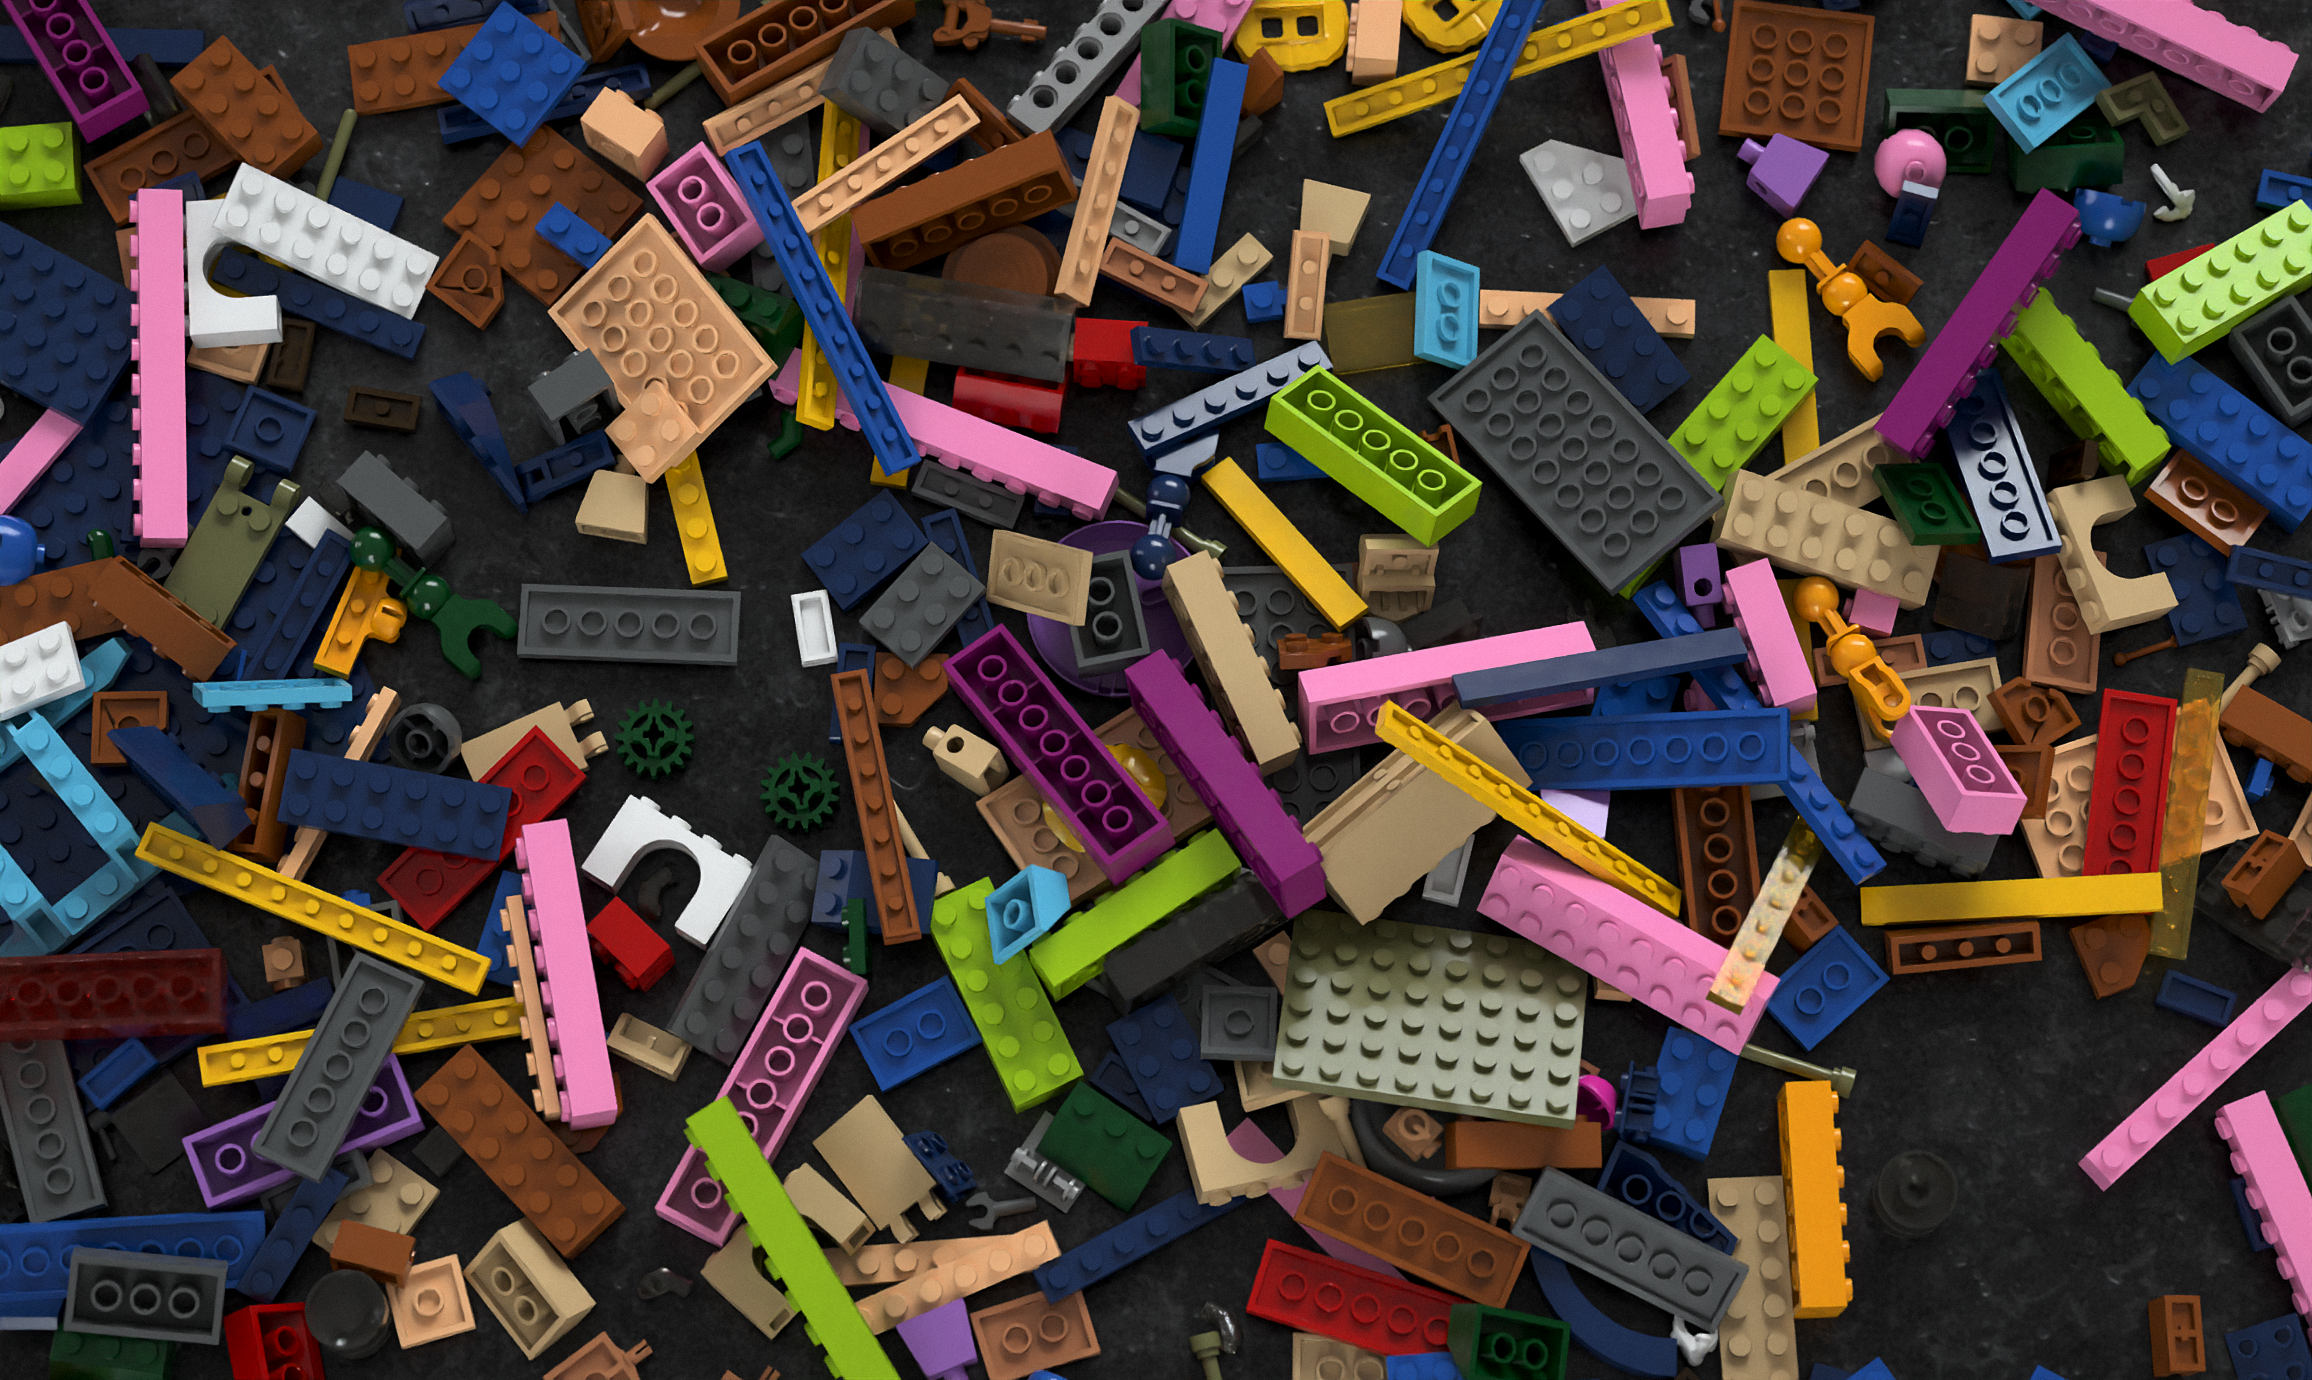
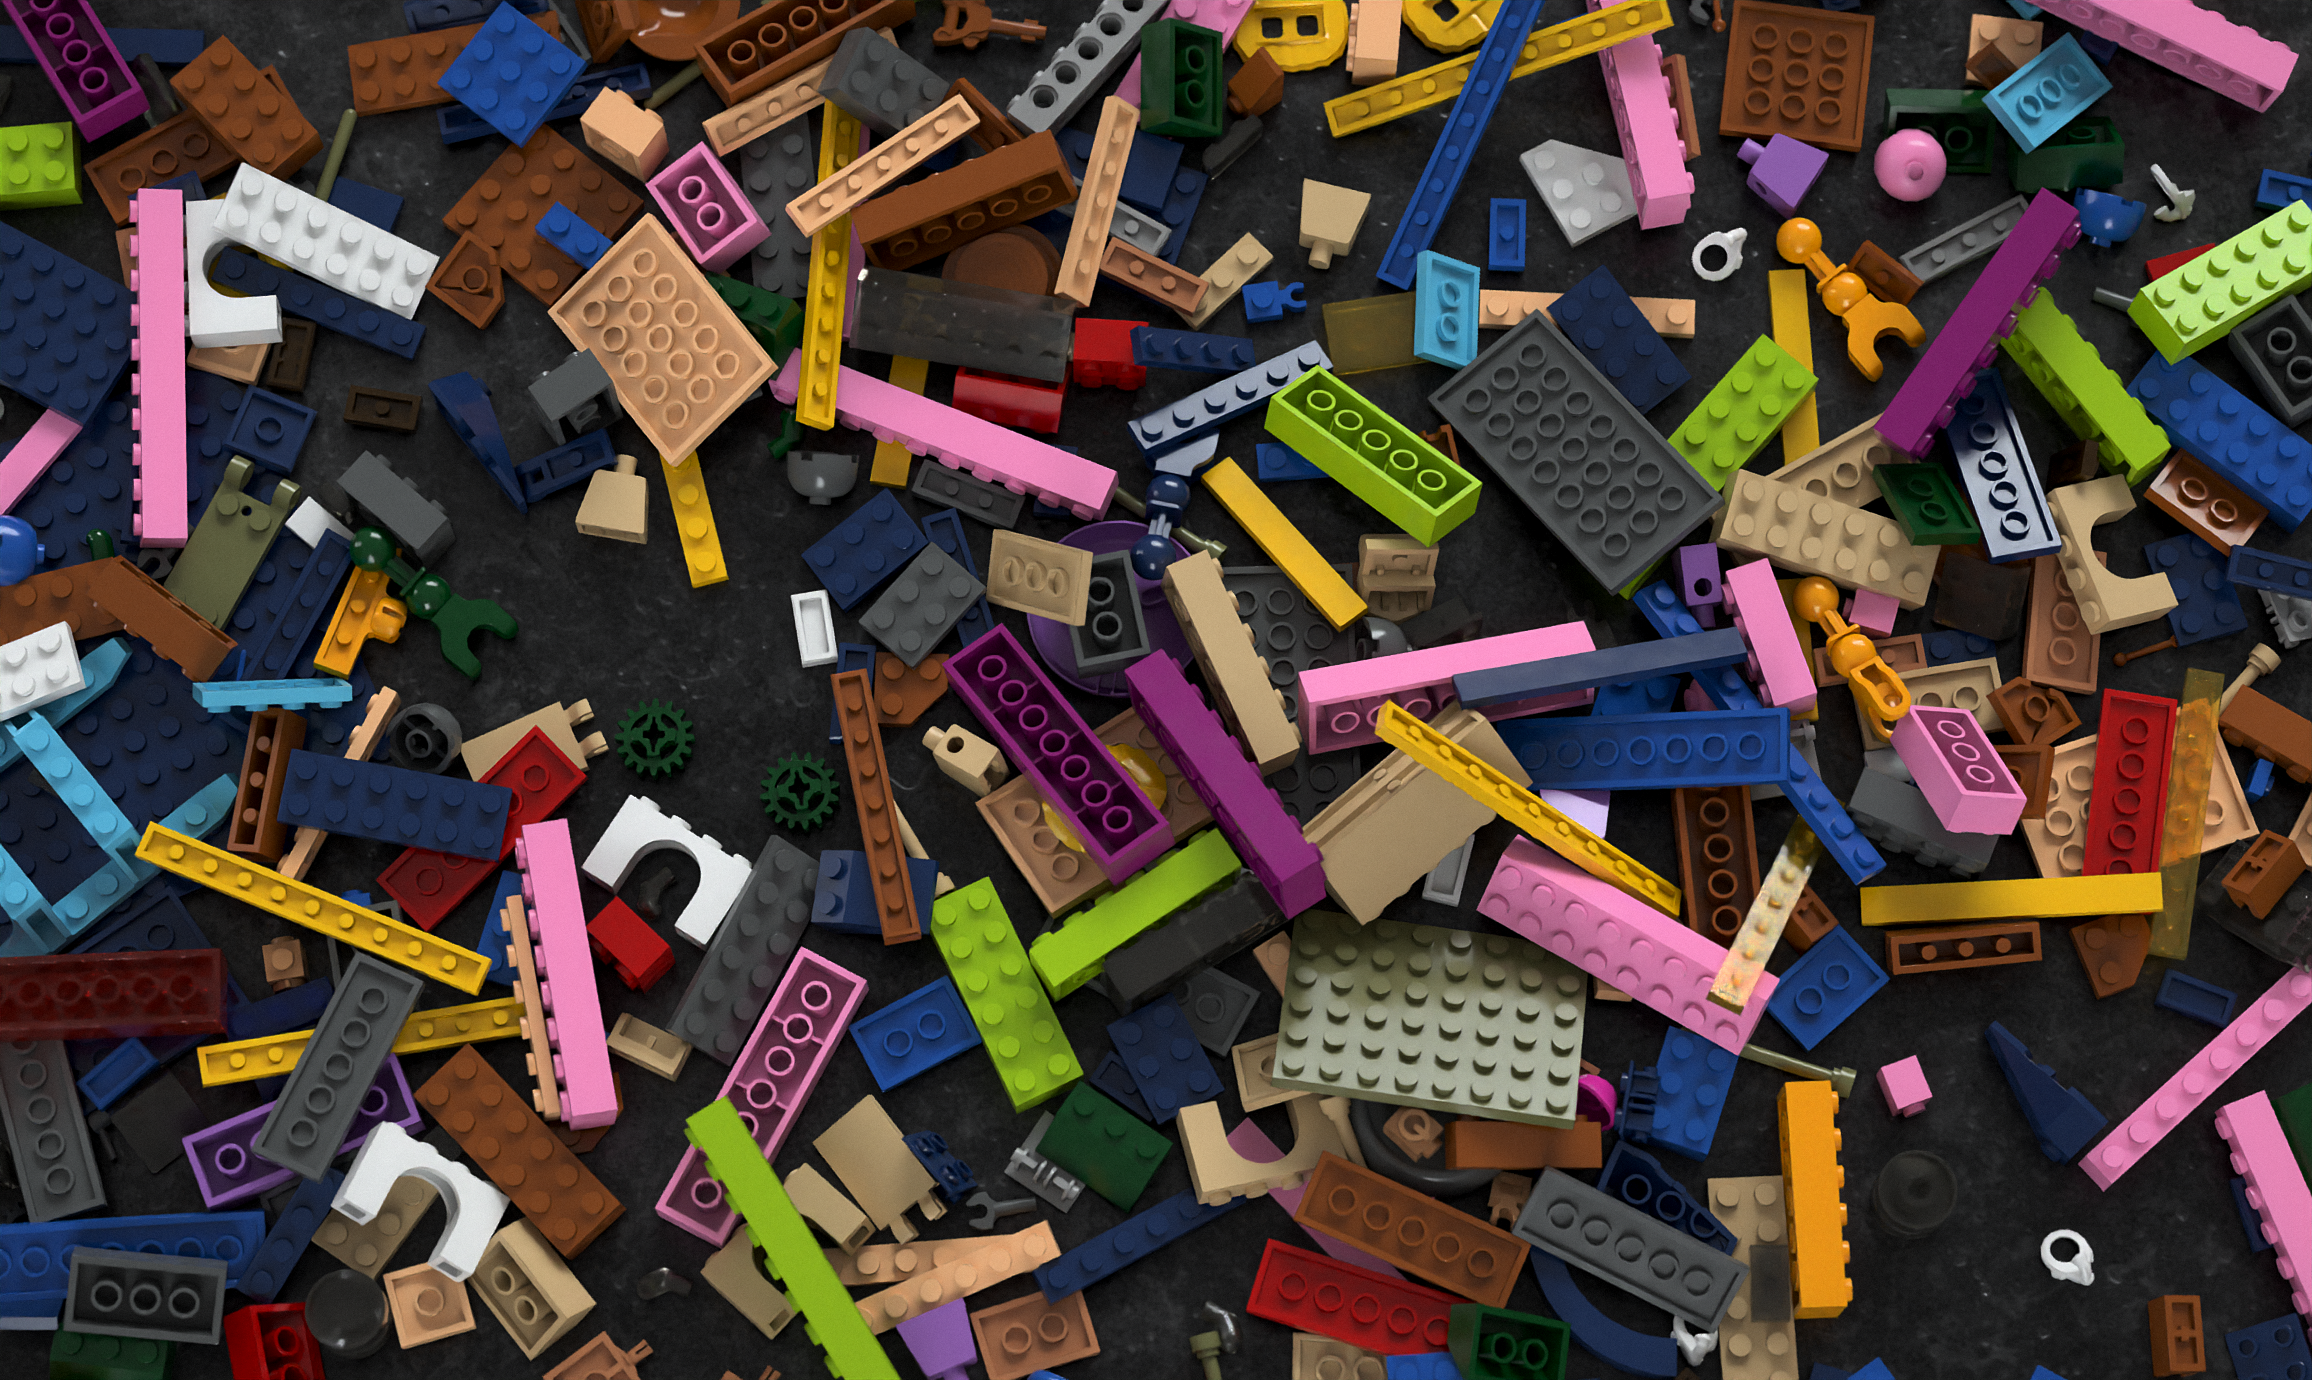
dark orange plate [91,691,170,767] -> none
dark blue slope [106,725,252,852] -> none
dark orange hinge [329,1219,416,1289] -> none
dark grey plate [517,584,742,666] -> none
light nougat plate [604,381,703,484] -> none
blue plate [724,140,922,477] -> none
dark green plate [841,898,873,974] -> none
medium azure slope [985,864,1071,965] -> none
blue tile [1172,57,1249,276] -> none
dark grey plate [1200,985,1278,1062] -> none
dark orange plate [1277,632,1352,669] -> none
light nougat tile [1283,230,1330,341] -> none
dark blue plate [1886,180,1939,247] -> none
olive plate [2094,71,2190,146] -> none
none -> white arch [331,1121,510,1283]
none -> dark grey cylinder [786,451,859,505]
none -> blue plate [1488,198,1526,272]
none -> white piece [1692,228,1747,281]
none -> clear smoke plate [1748,1245,1791,1323]
none -> bright pink brick [1876,1055,1933,1118]
none -> light grey tile [1897,194,2029,288]
none -> dark orange tile [1964,40,2019,91]
none -> dark blue wedge [1984,1021,2109,1165]
none -> white piece [2041,1230,2094,1285]

